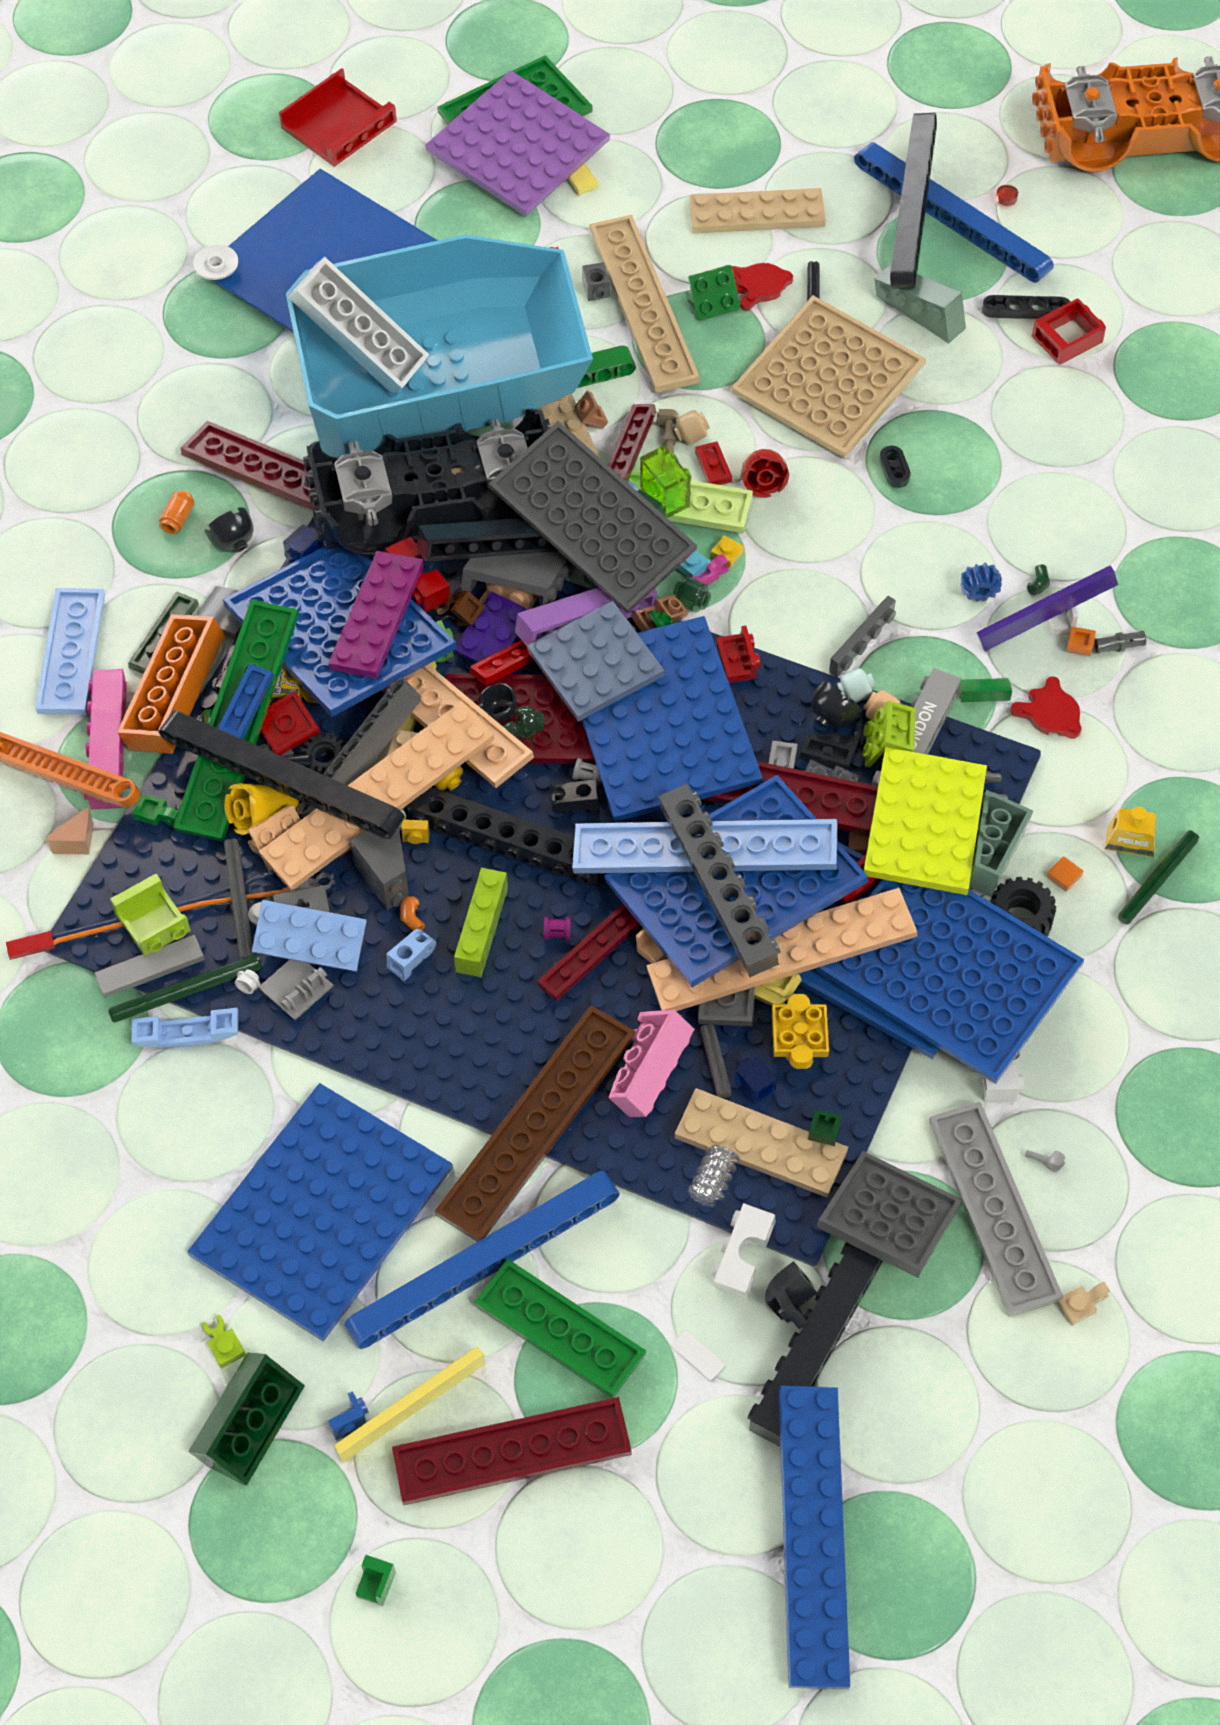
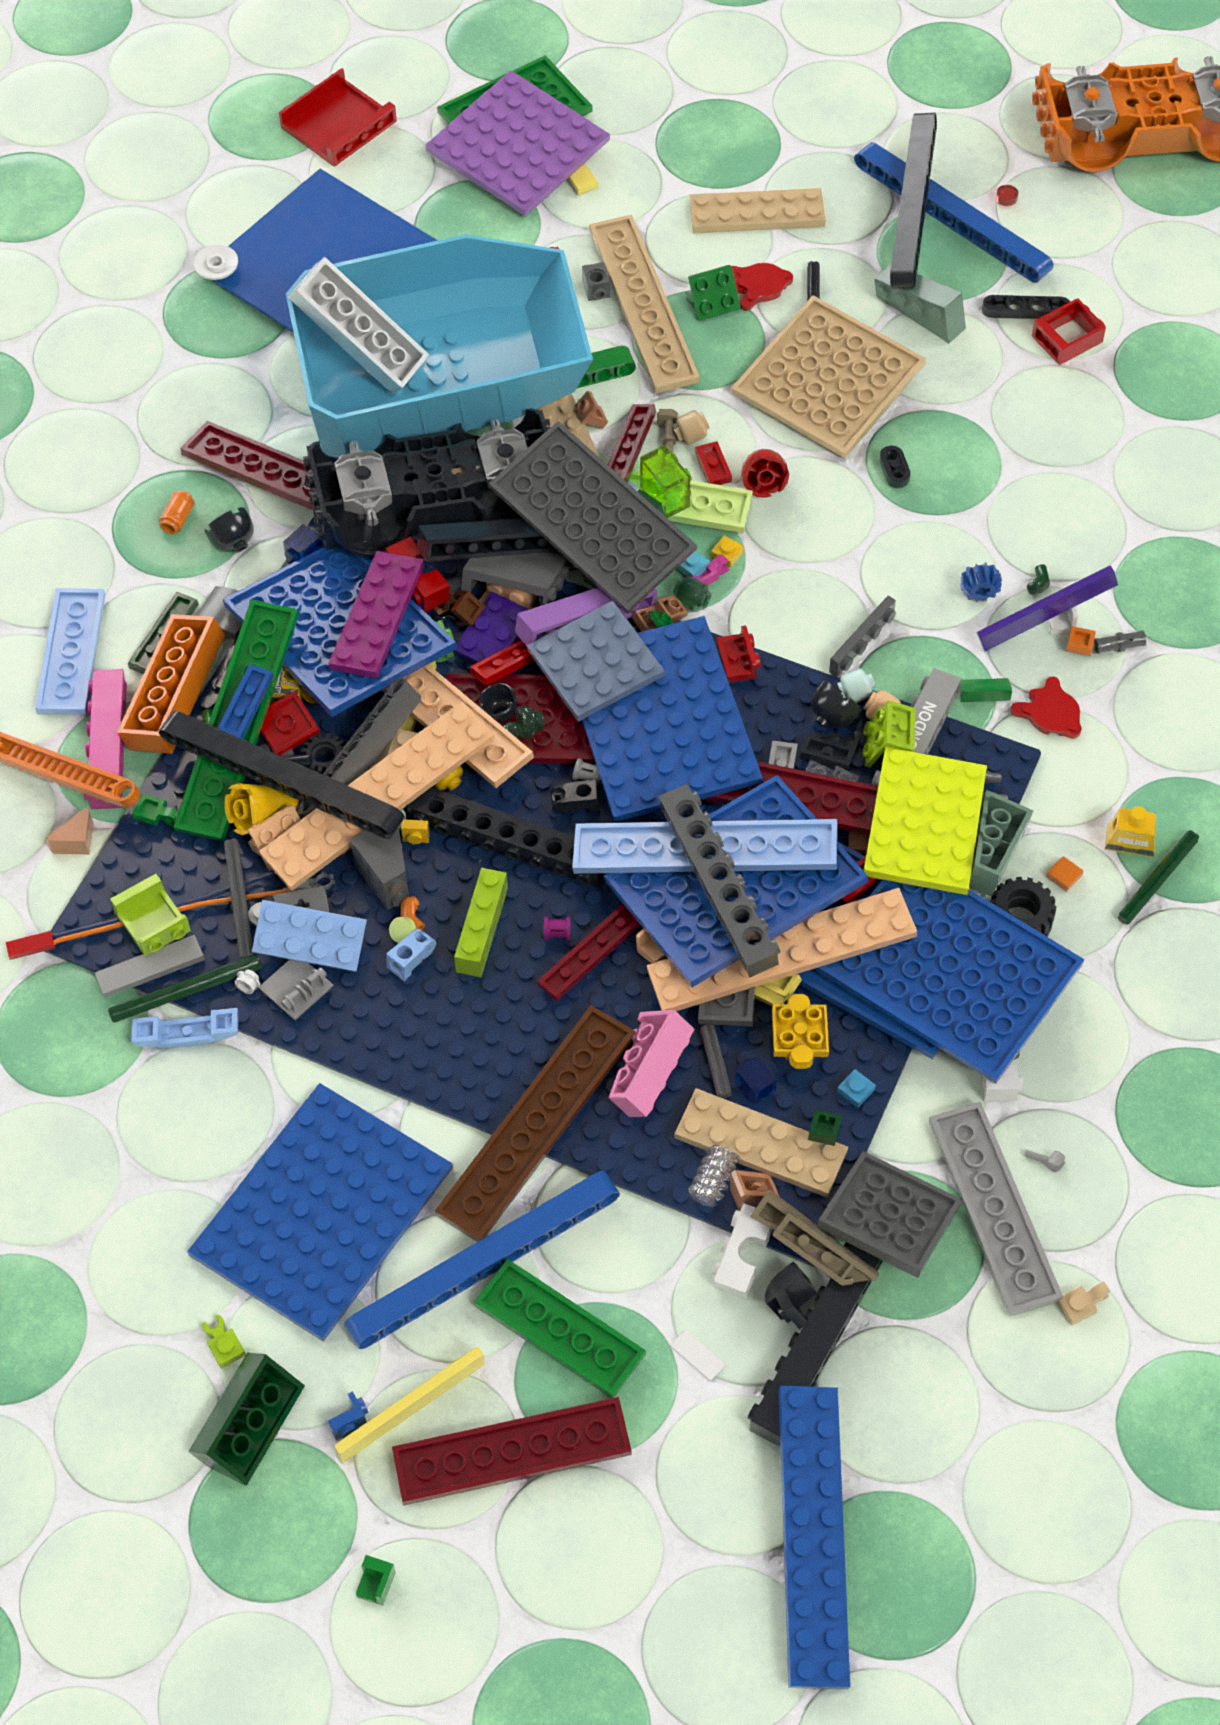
none -> yellowish green piece [389,917,416,943]
none -> nougat slope [730,1170,779,1211]
none -> dark tan wedge [750,1190,879,1286]
none -> dark azure plate [837,1069,876,1108]

